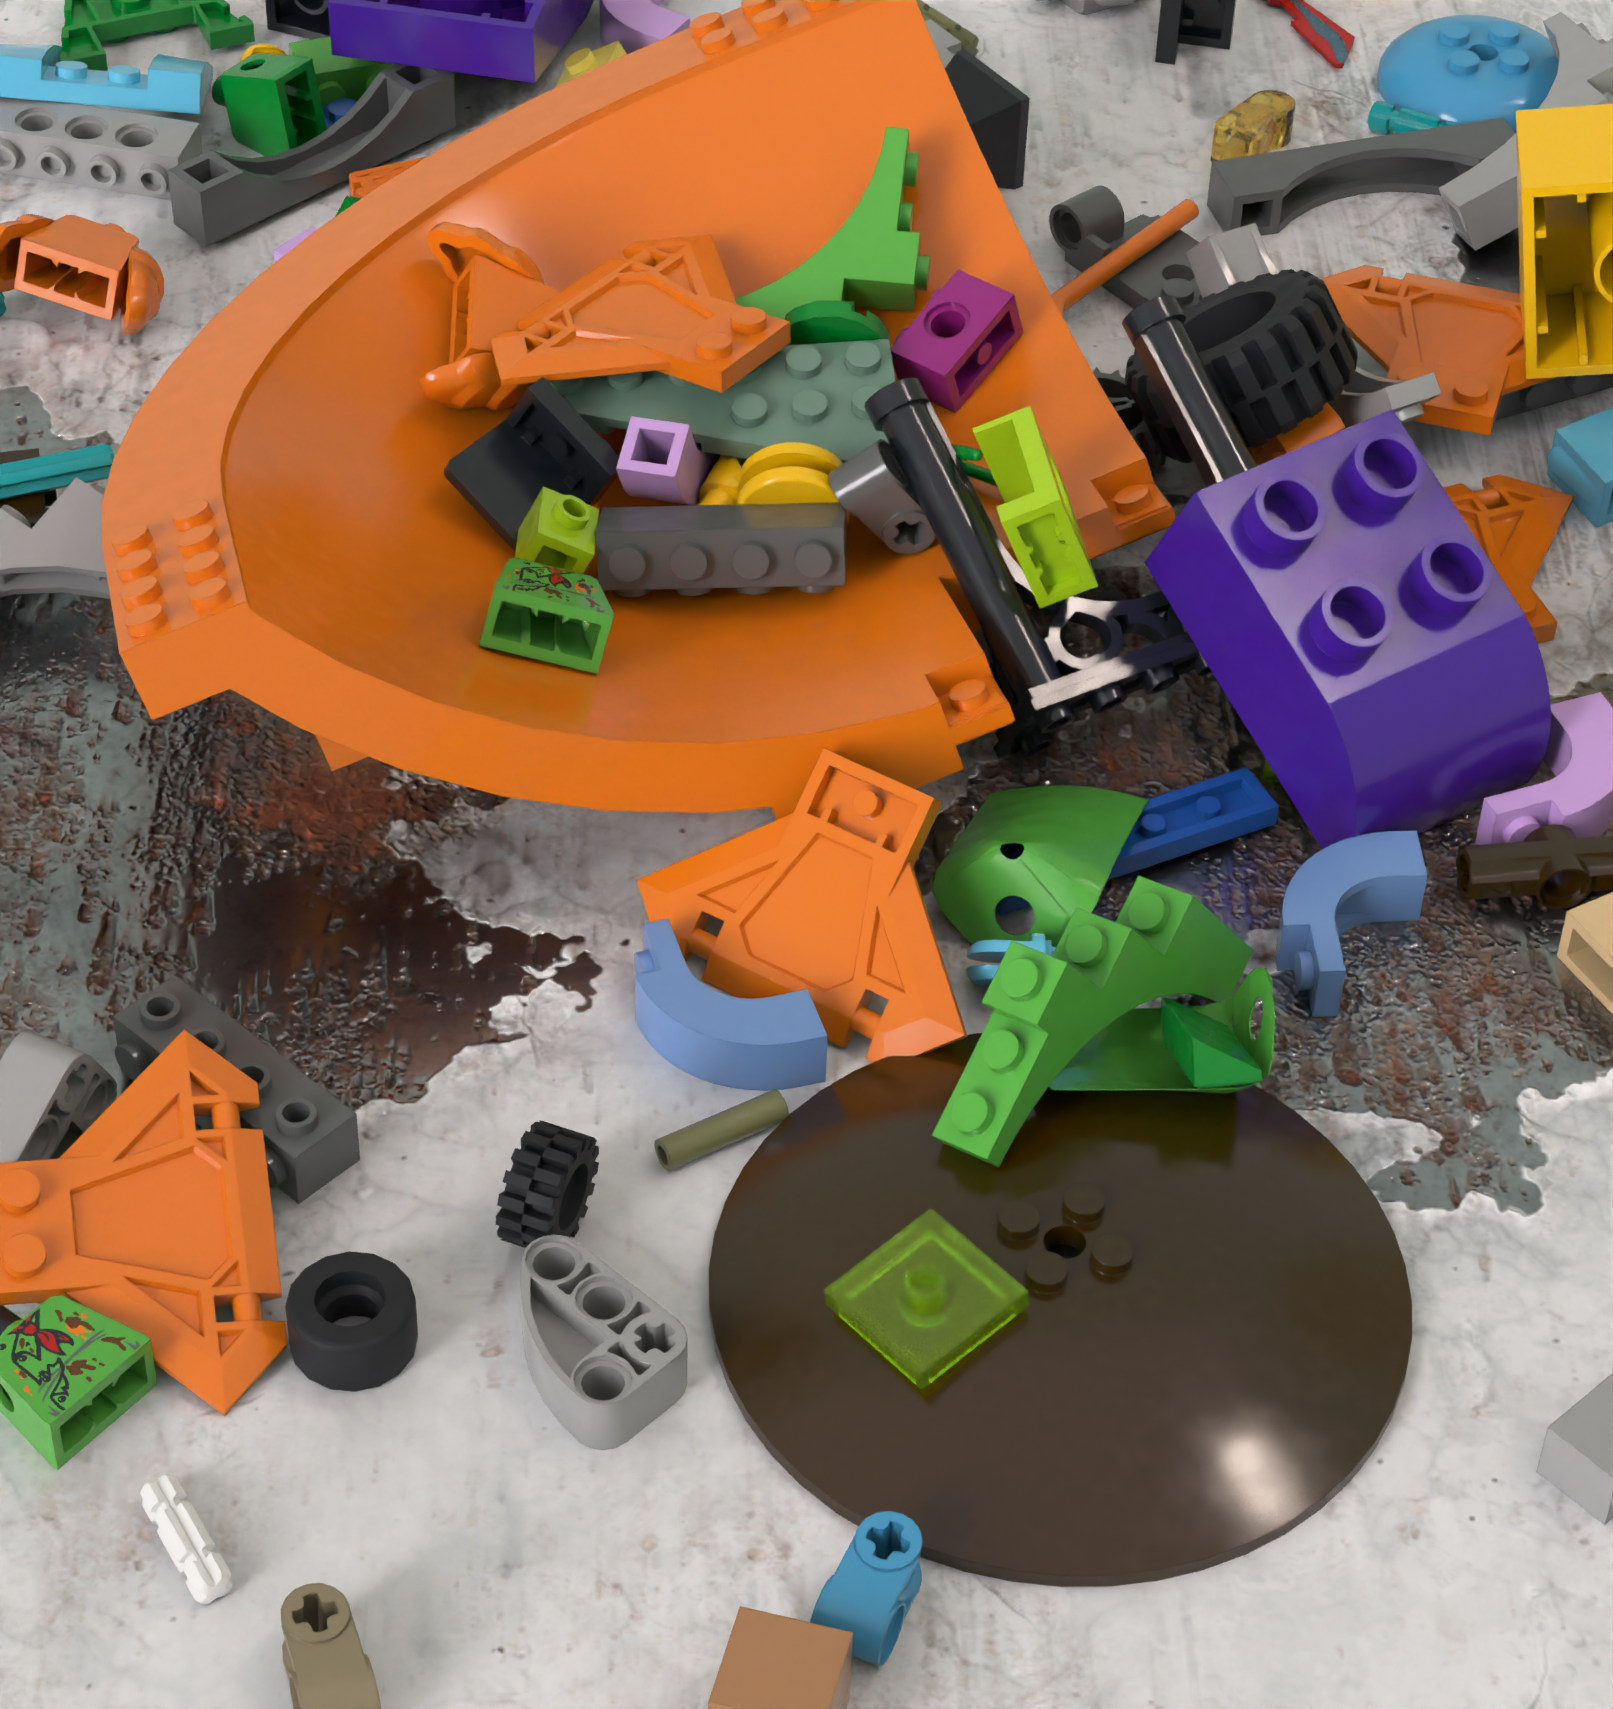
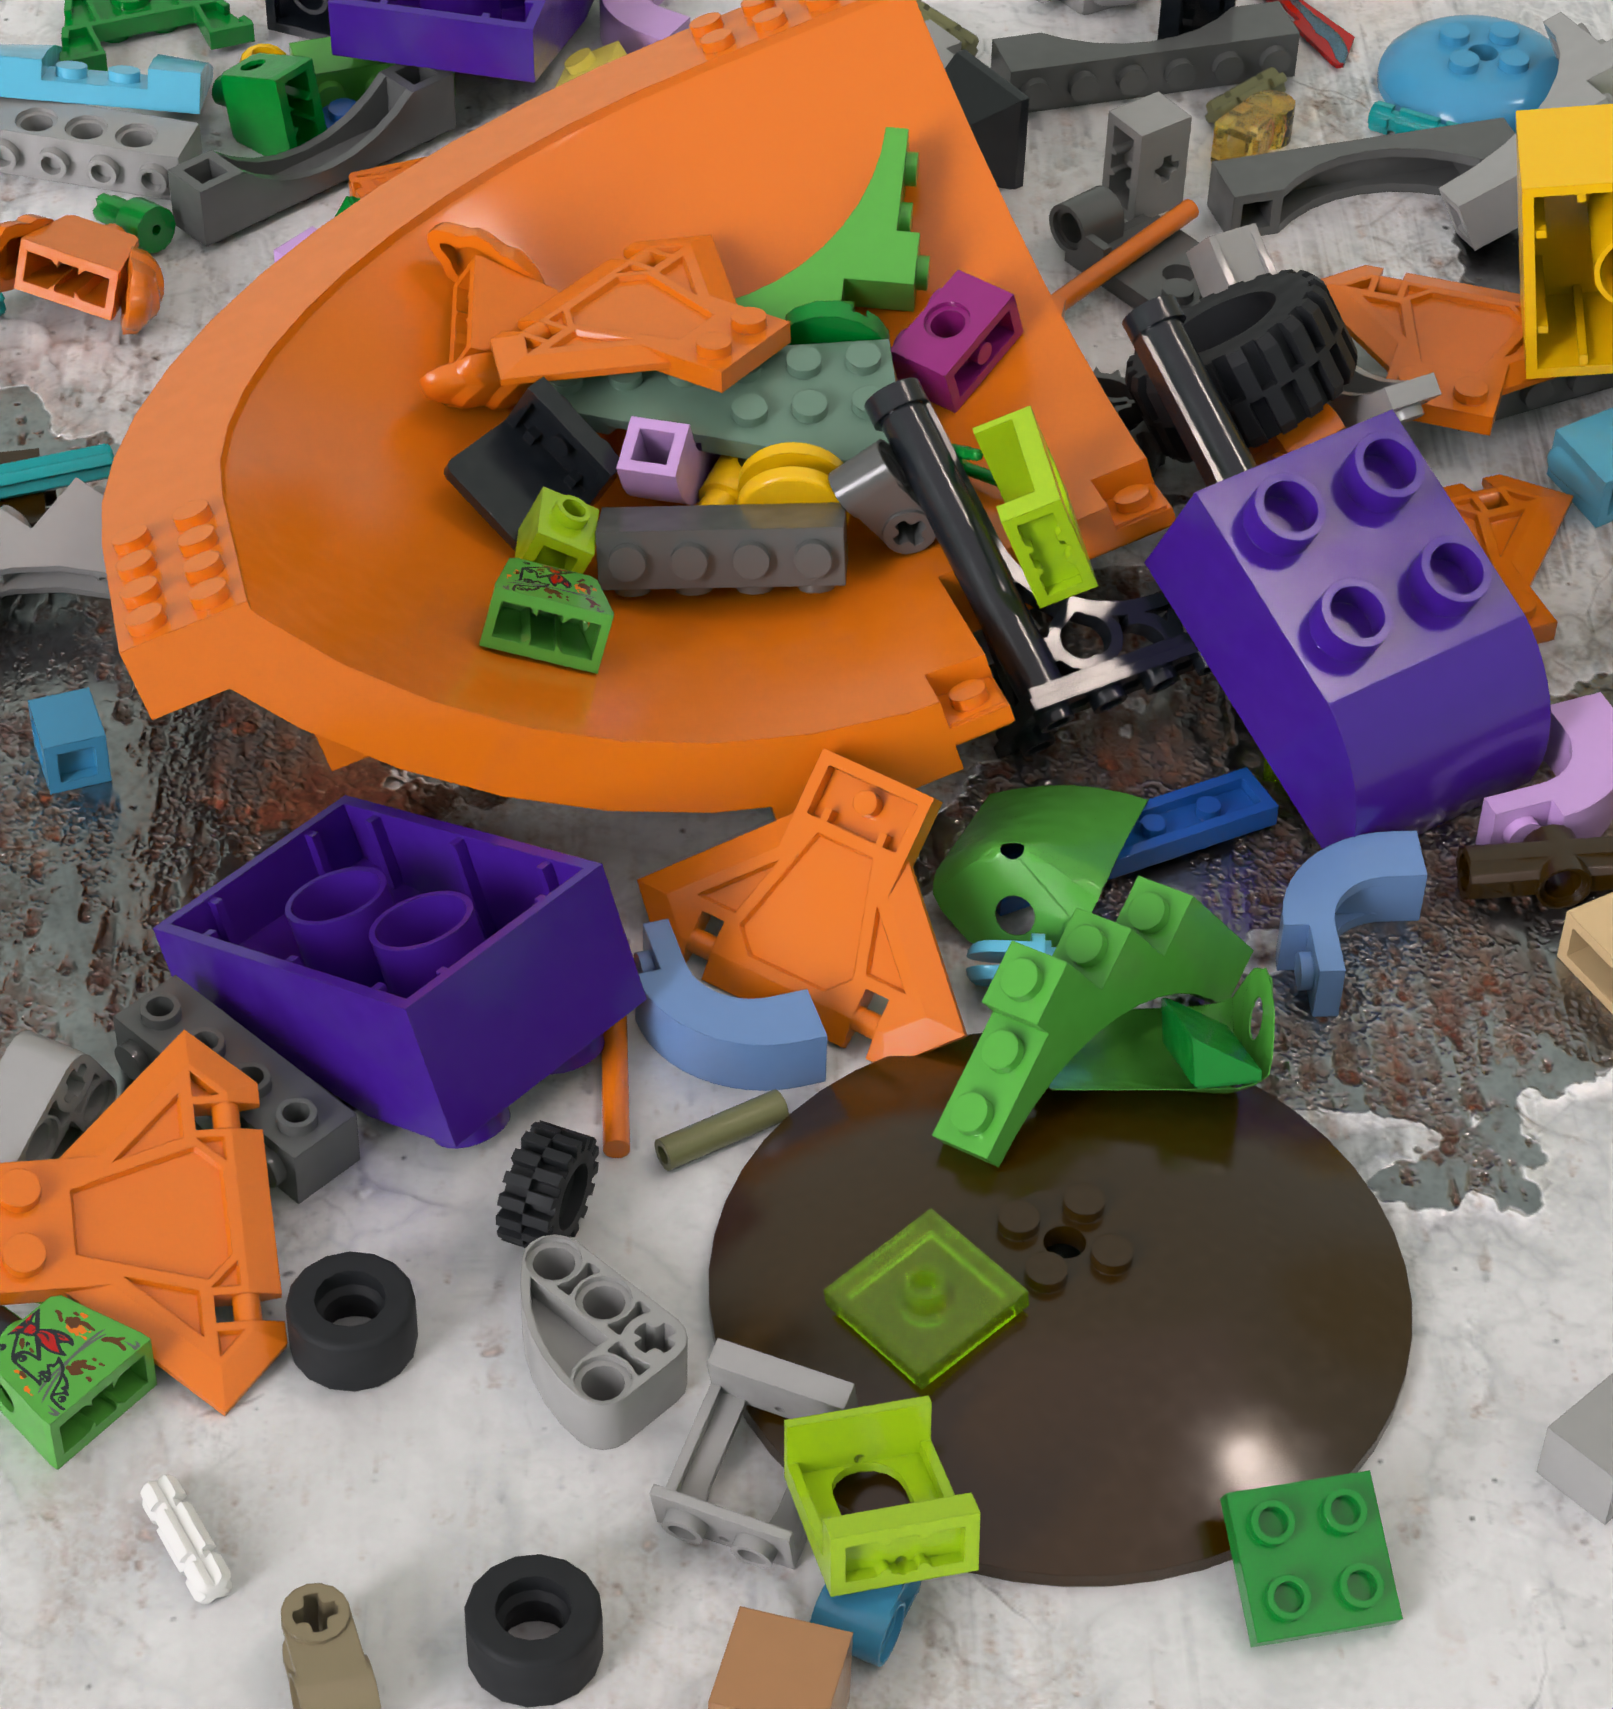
none -> dark azure brick [28,687,112,794]
none -> green piece [92,193,176,253]
none -> dark purple slope [153,795,647,1149]
none -> black tyre [464,1554,603,1708]
none -> orange bar [601,1015,630,1158]
none -> light grey panel [649,1338,858,1570]
none -> lime panel [784,1395,980,1597]
none -> dark grey arch [991,1,1300,113]
none -> light grey brick [1102,91,1192,221]
none -> olive axle [1205,67,1287,129]
none -> green plate [1220,1470,1403,1648]

